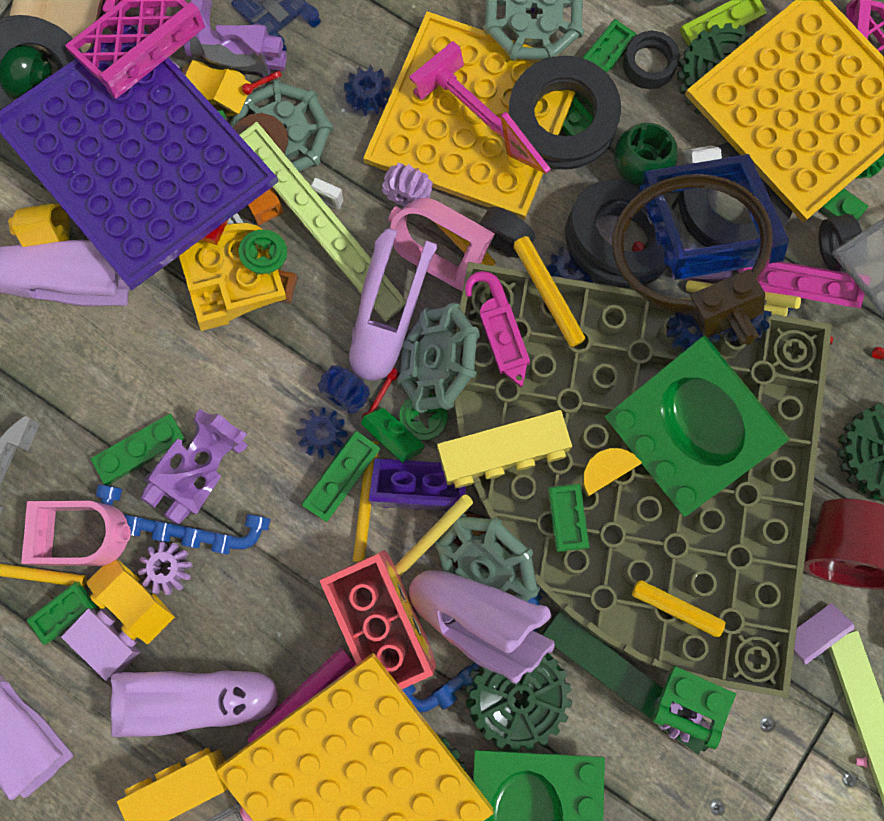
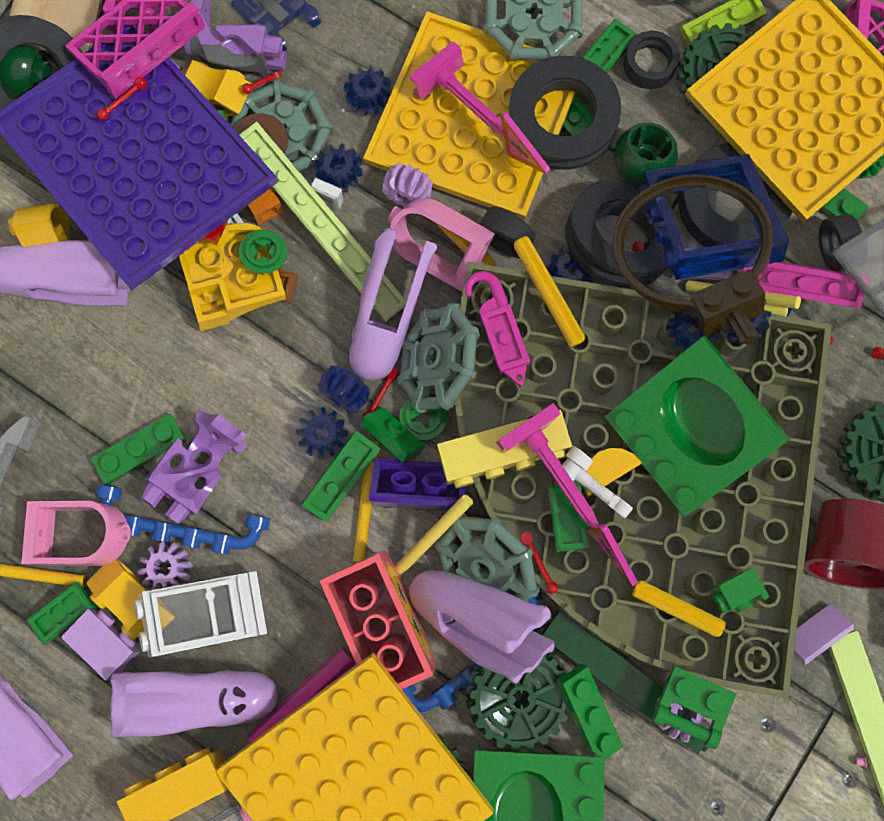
white tile [683,146,722,164] -> none
none -> red hinge [96,77,148,120]
none -> white door [134,571,267,657]
none -> clear blue gear [314,143,363,193]
none -> dark pink piece [496,403,638,586]
none -> red hinge [520,532,559,594]
none -> green plate [556,664,623,760]
none -> white brick [562,445,633,518]
none -> green brick [711,568,769,613]

